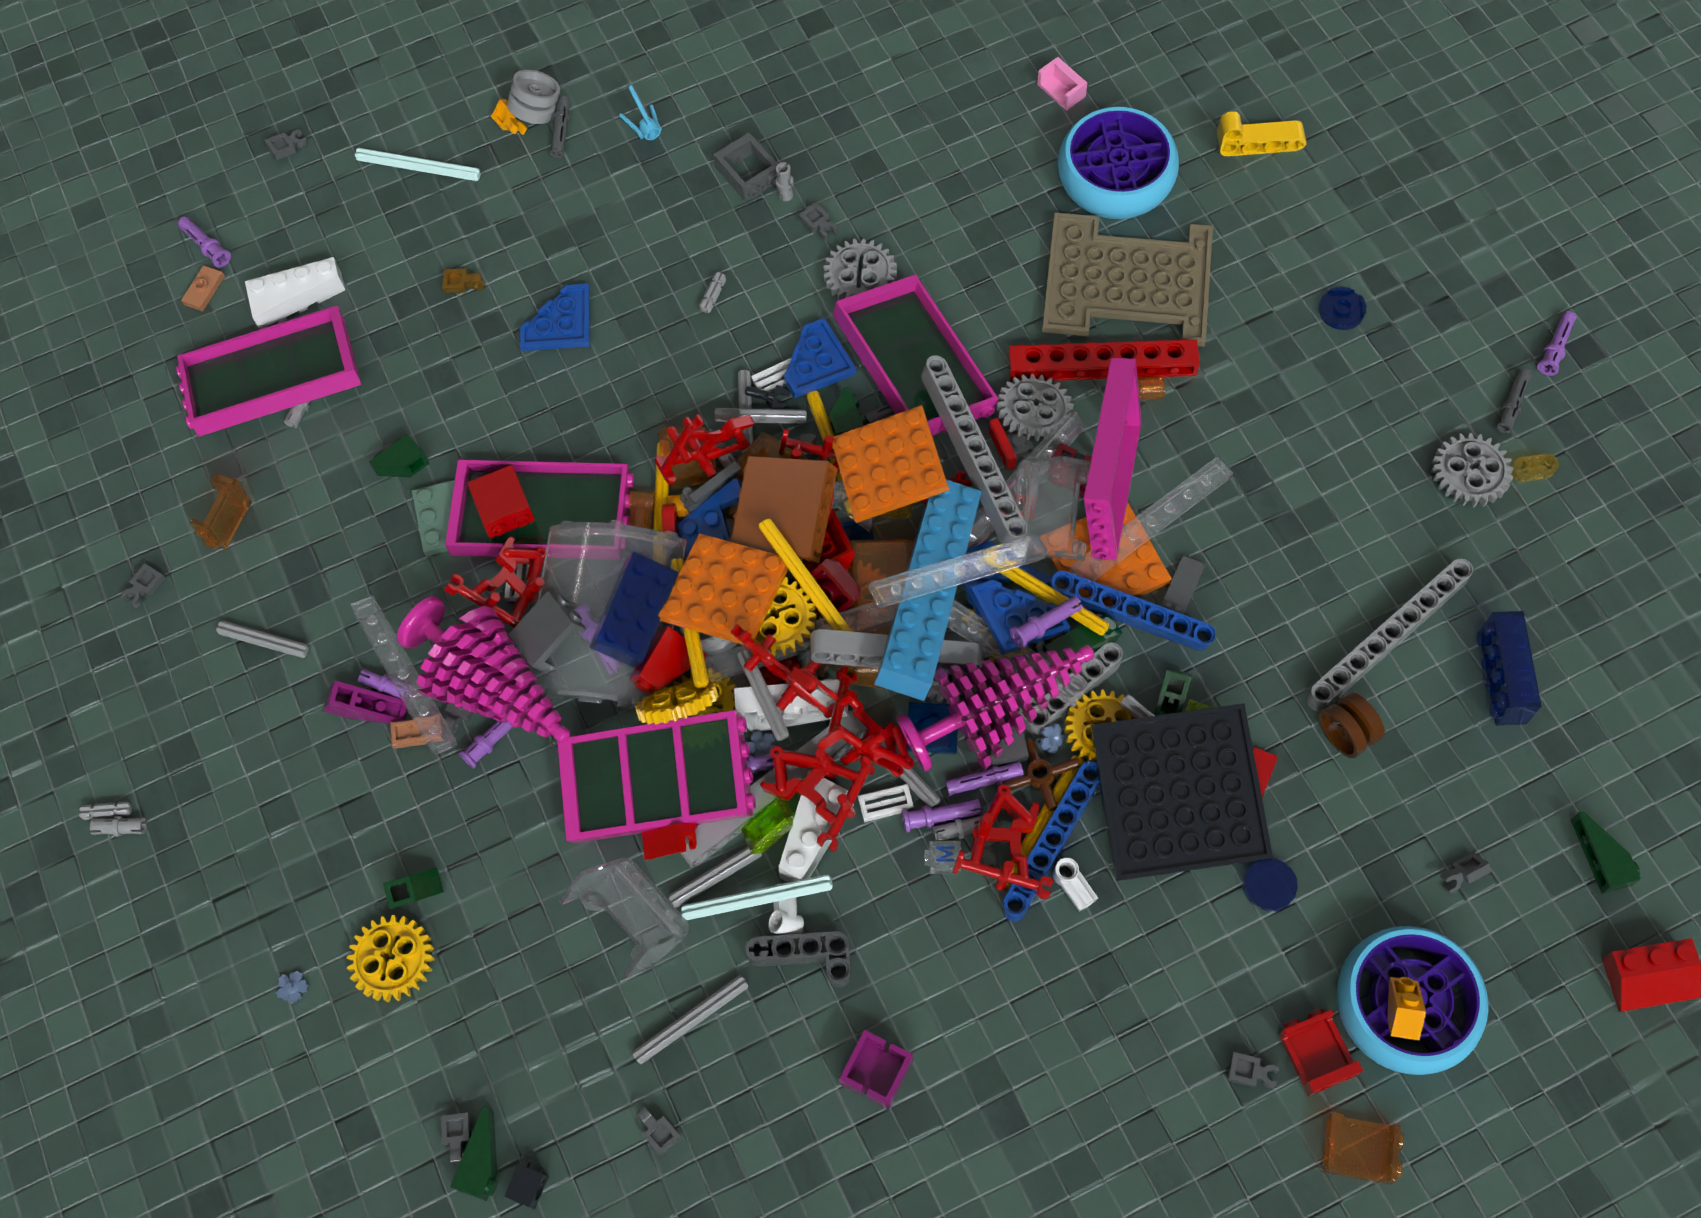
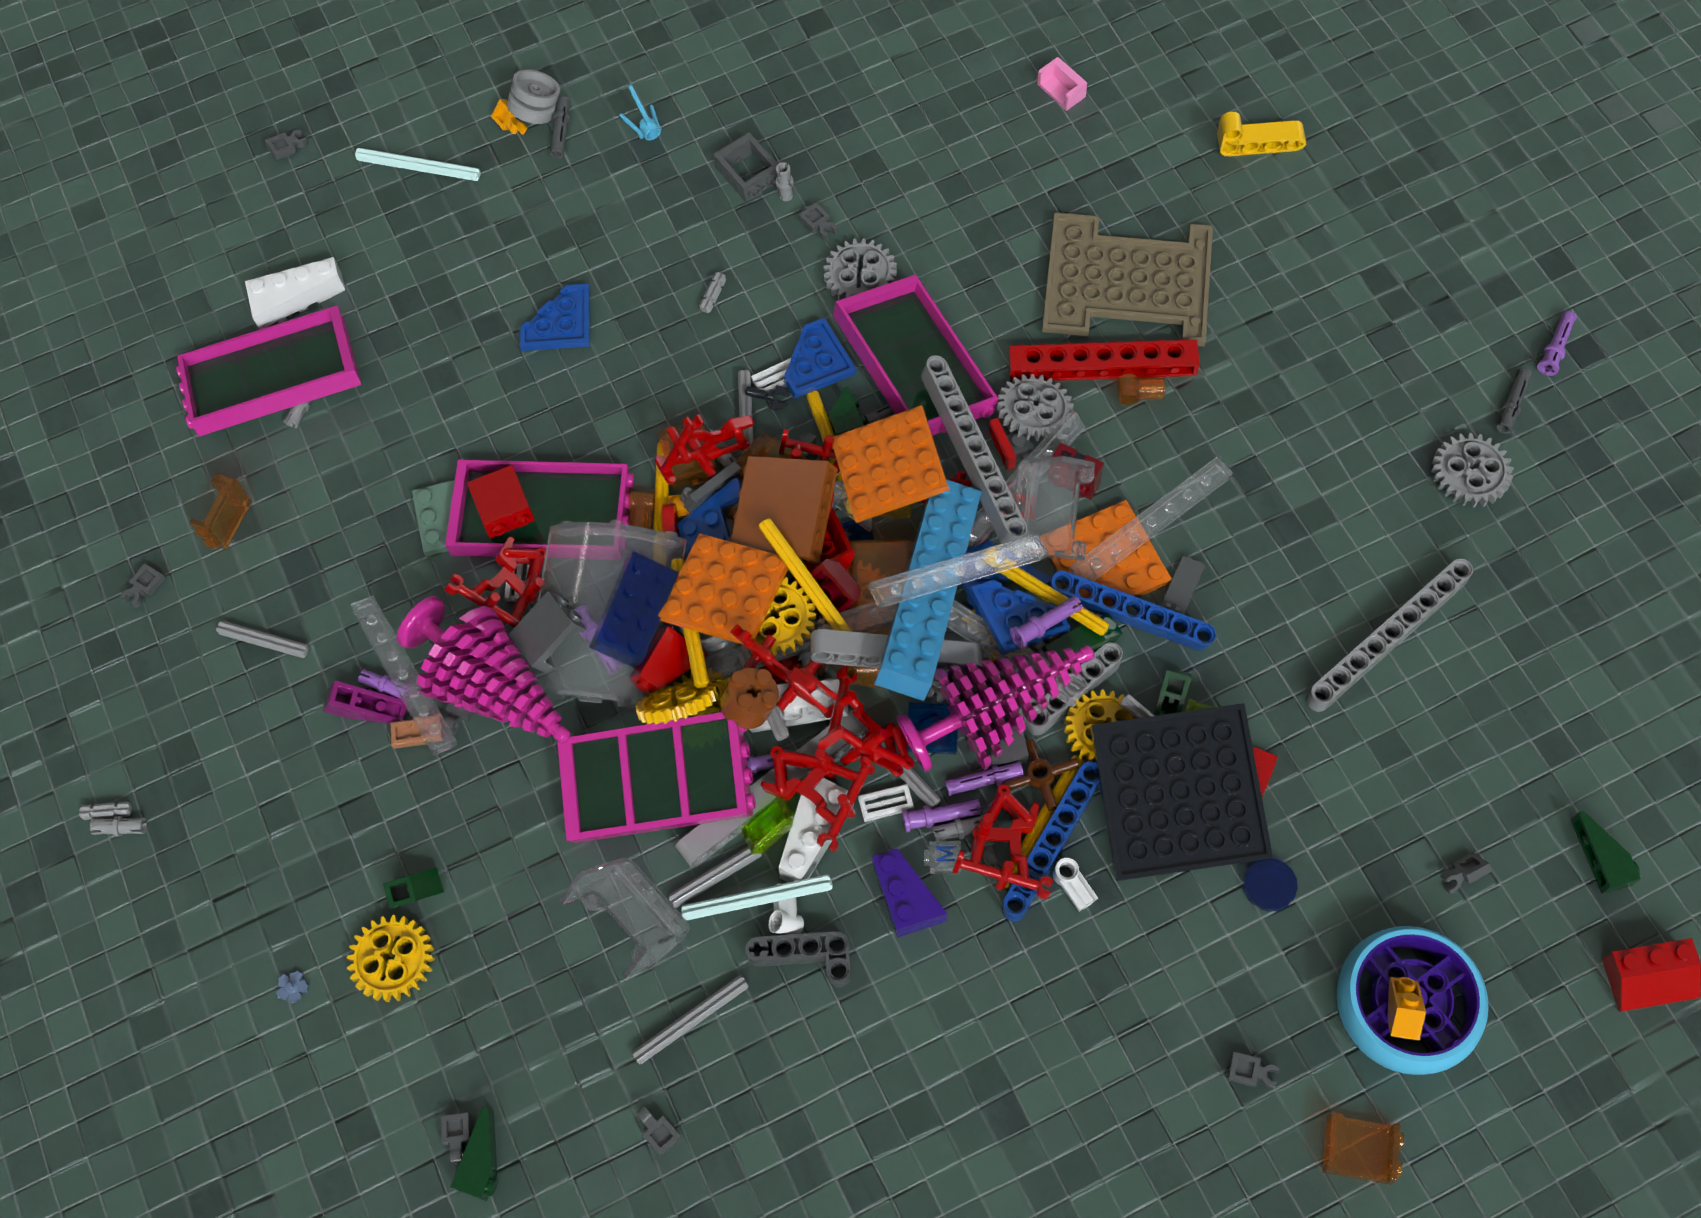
medium lavender pin [178,216,231,268] -> none
nougat plate [181,265,225,312] -> none
dark green slope [369,434,429,478] -> none
pearl gold plate [442,269,485,293] -> none
medium lavender pin [458,721,513,769] -> none
black brick [505,1162,549,1210] -> none
red hinge [642,823,697,860] -> none
light grey axle [714,408,807,424] -> none
sand blue plant [748,731,776,757] -> none
magenta piece [839,1030,914,1110] -> none
sand blue plant [1039,723,1064,754] -> none
wheel [1058,107,1179,219] -> none
dark pink window [1084,358,1142,560] -> none
red panel [1279,1008,1363,1097] -> none
reddish brown wheel [1318,692,1385,758] -> none
clear blue tile [1319,287,1367,330] -> none
clear blue brick [1477,611,1542,726] -> none
clear yellow beam [1511,454,1559,482] -> none
none -> dark orange brick [720,668,779,729]
none -> dark purple wedge [872,848,947,938]

